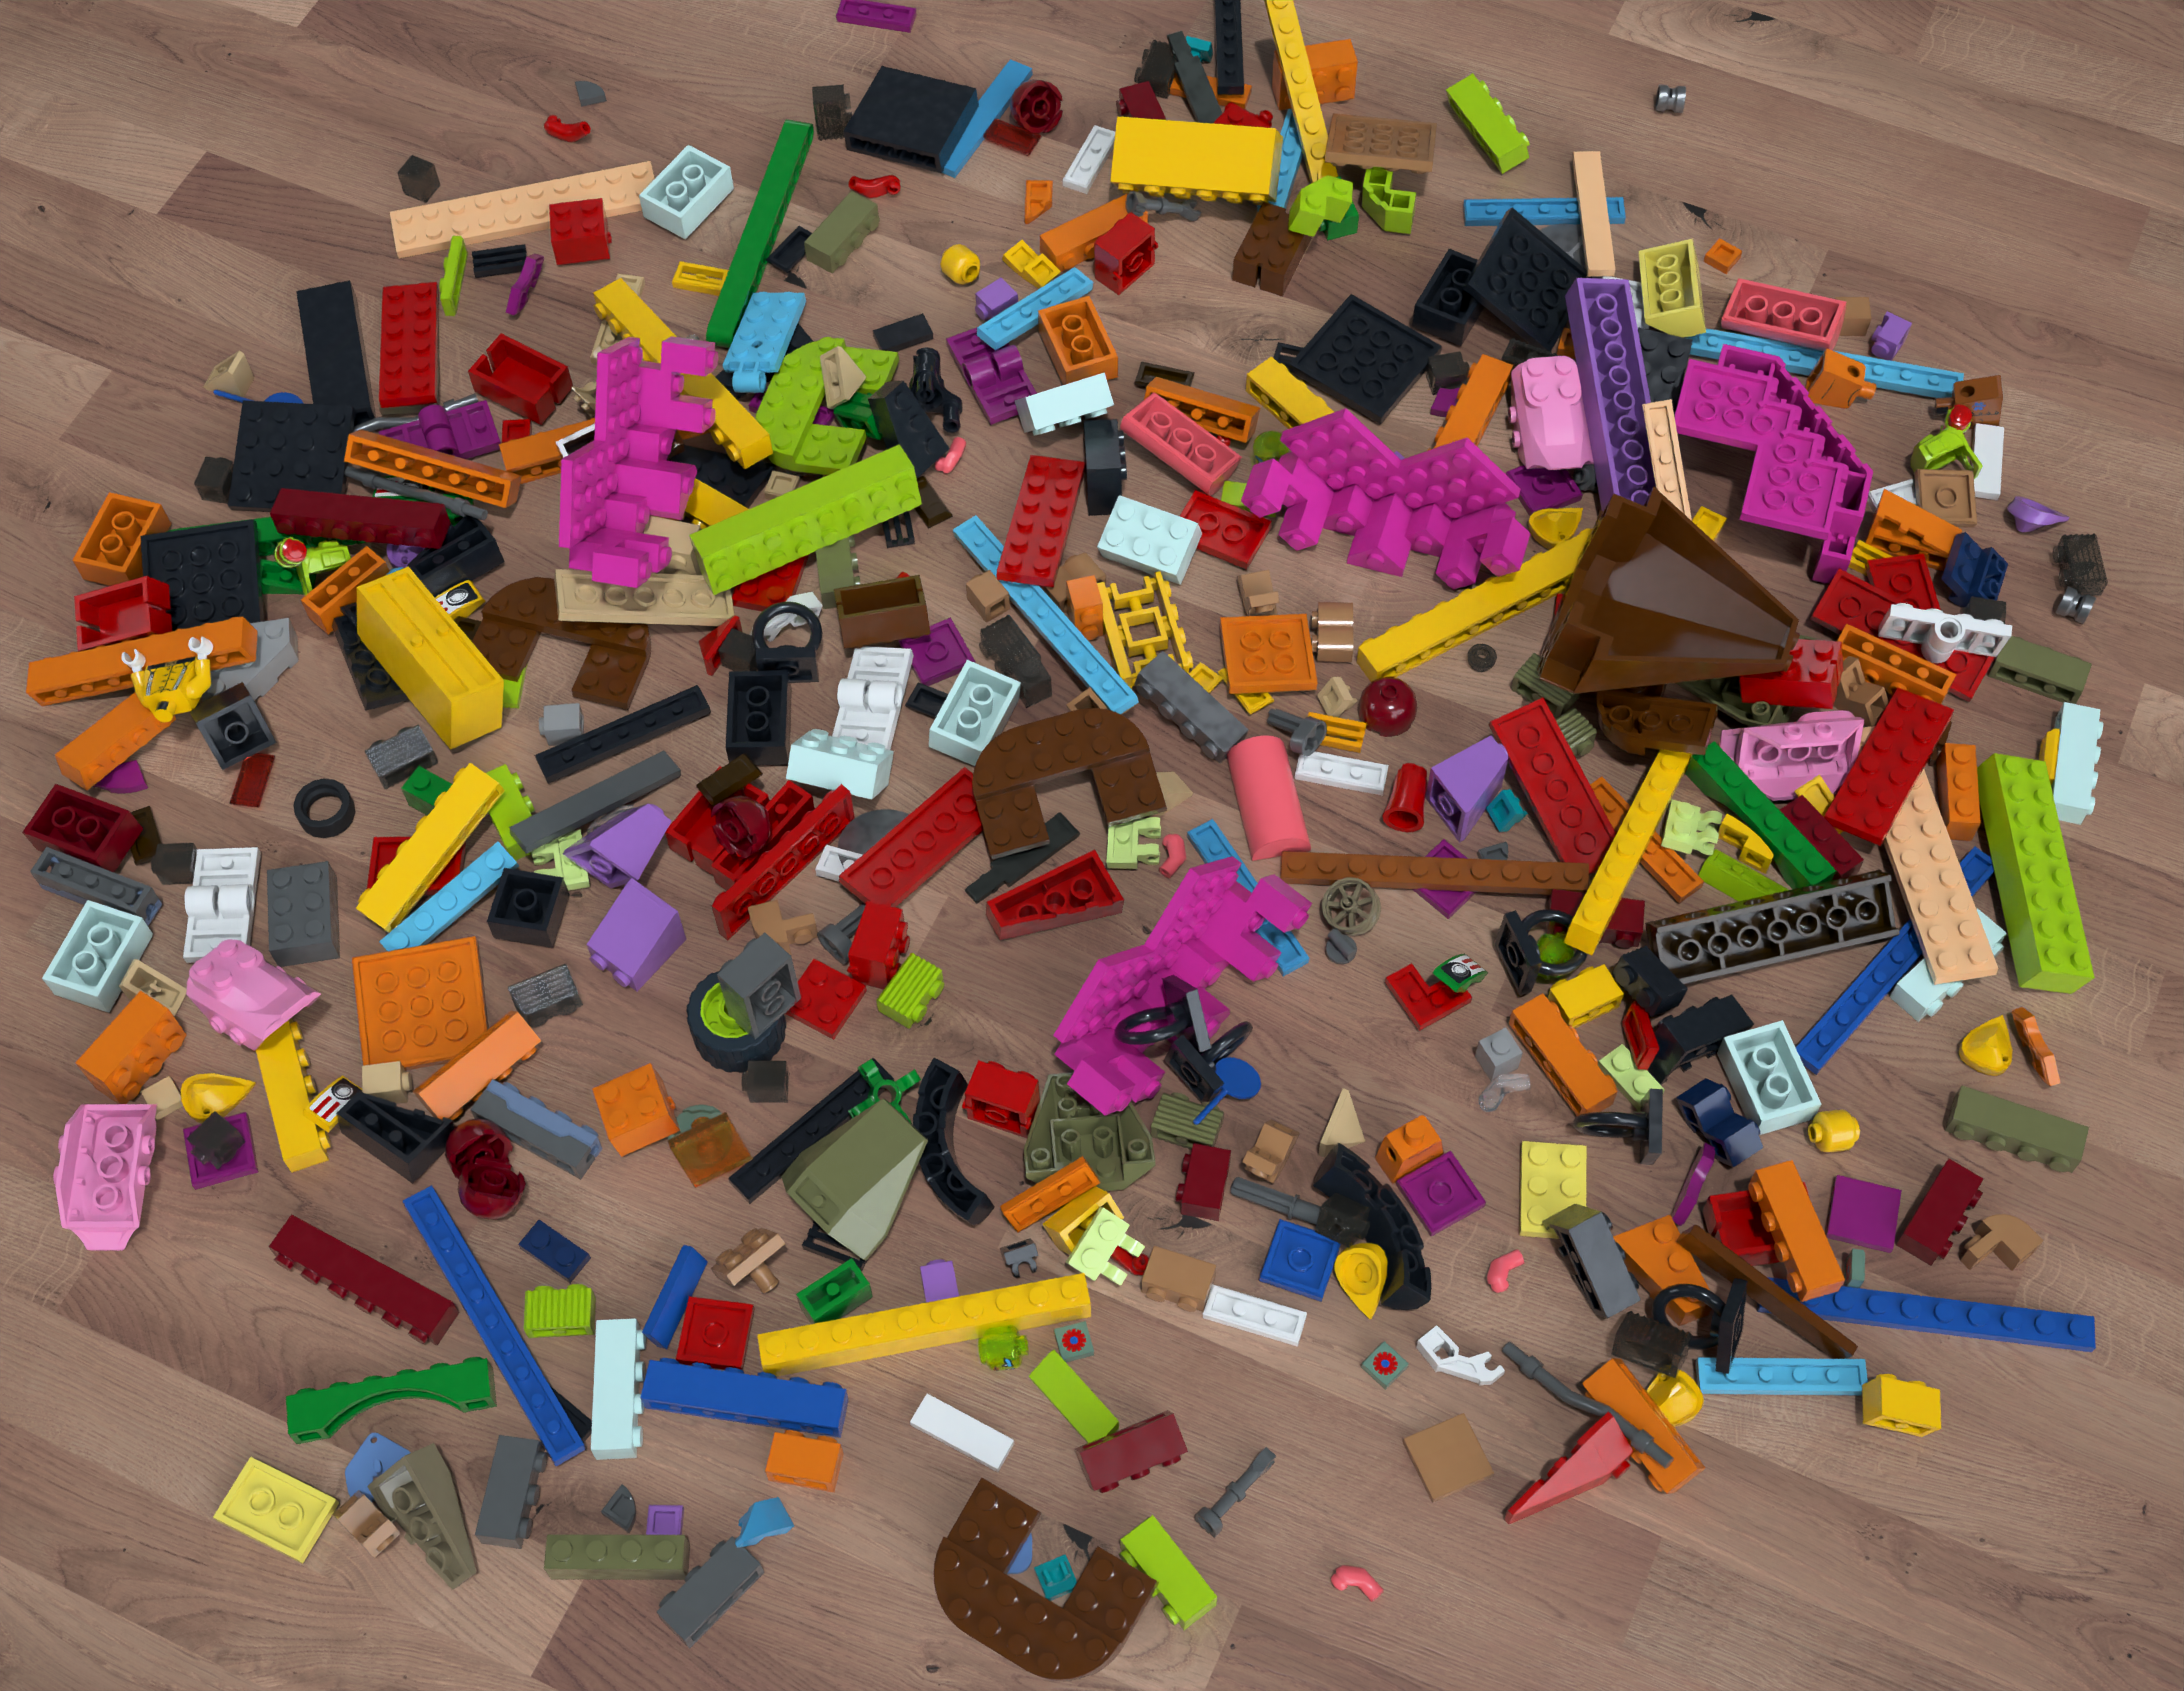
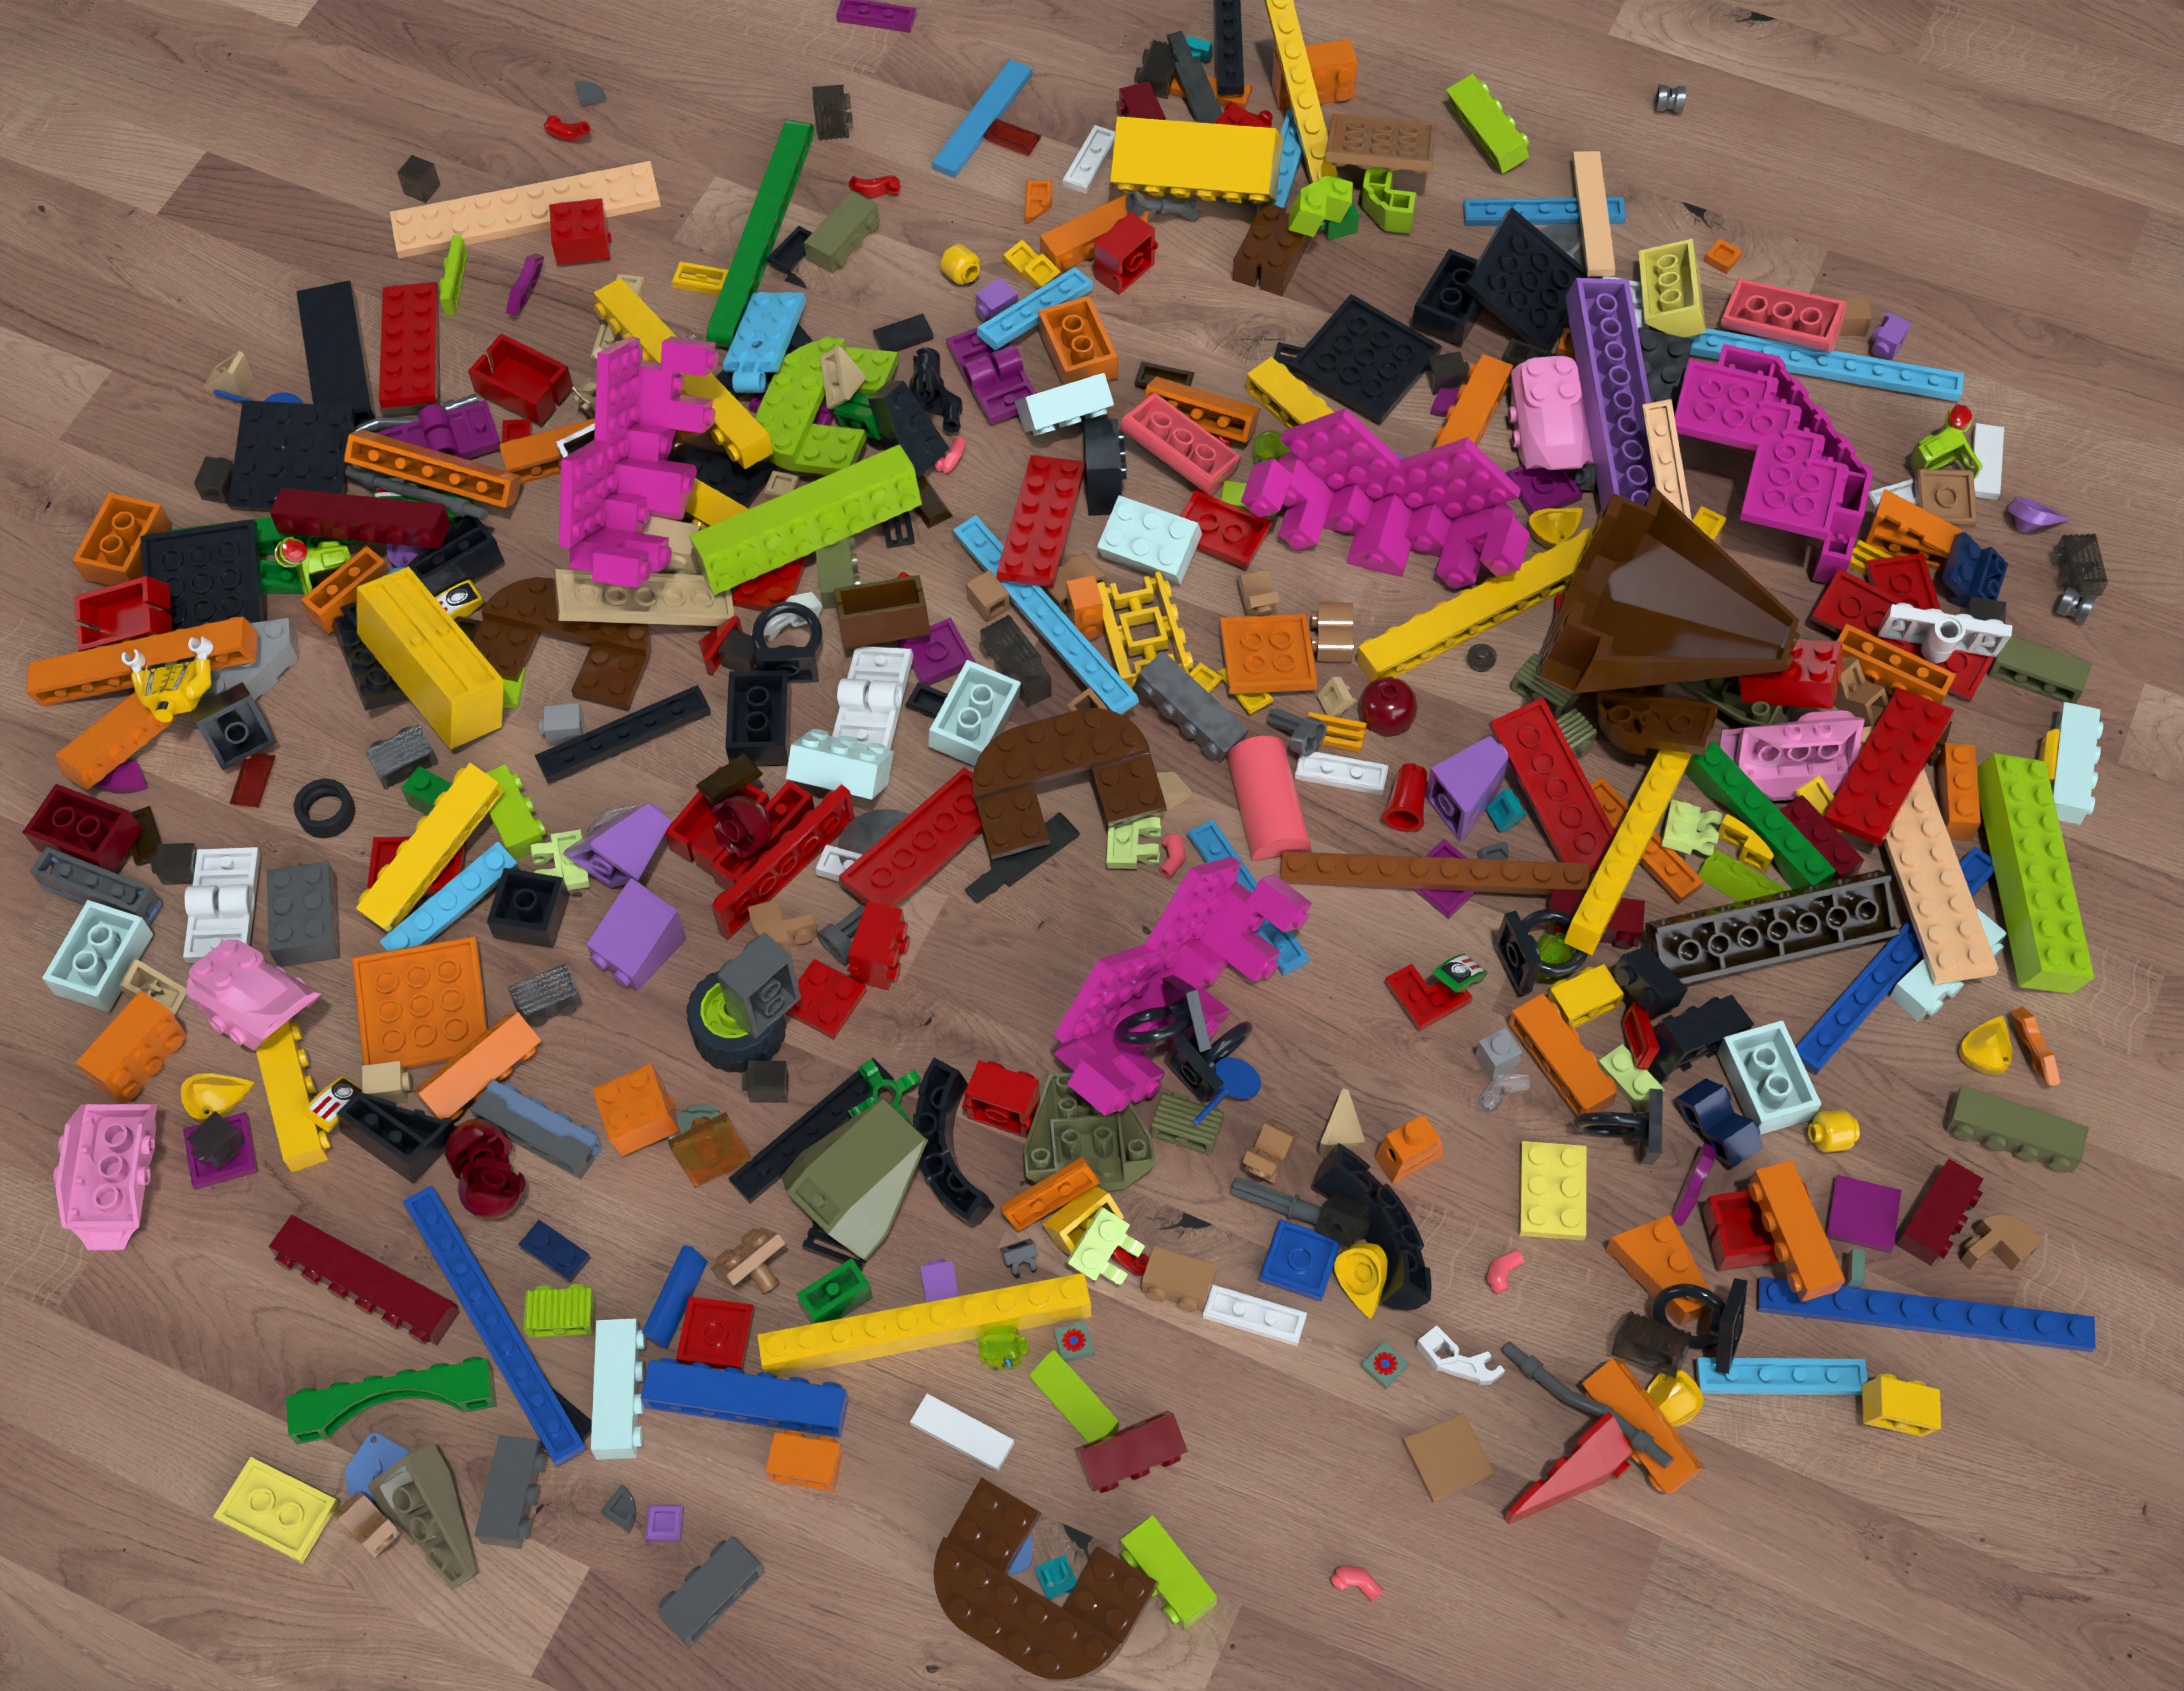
tan tile [141,1076,183,1120] -> none
black tile [472,244,527,278] -> none
dark grey tile [509,751,681,854] -> none
olive brick [544,1534,690,1580] -> none
light aqua brick [639,145,734,239] -> none
dark azure slope [735,1497,794,1548] -> none
black brick [843,66,979,173] -> none
lime brick [876,953,944,1029] -> none
red wedge [986,849,1124,940] -> none
dark red cylinder [1010,79,1063,134] -> none
dark red brick [1176,1143,1231,1221] -> none
dark grey piece [1194,1447,1276,1538] -> none
dark tan wheel [1322,877,1381,936] -> none
dark grey plate [1326,928,1357,964] -> none
magenta tile [1396,1150,1486,1237] -> none
wedge [1542,1204,1641,1319] -> none
reddish brown tile [1677,1224,1858,1359] -> none
orange torso [1805,348,1876,409] -> none
dark orange torso [1935,375,2003,429] -> none

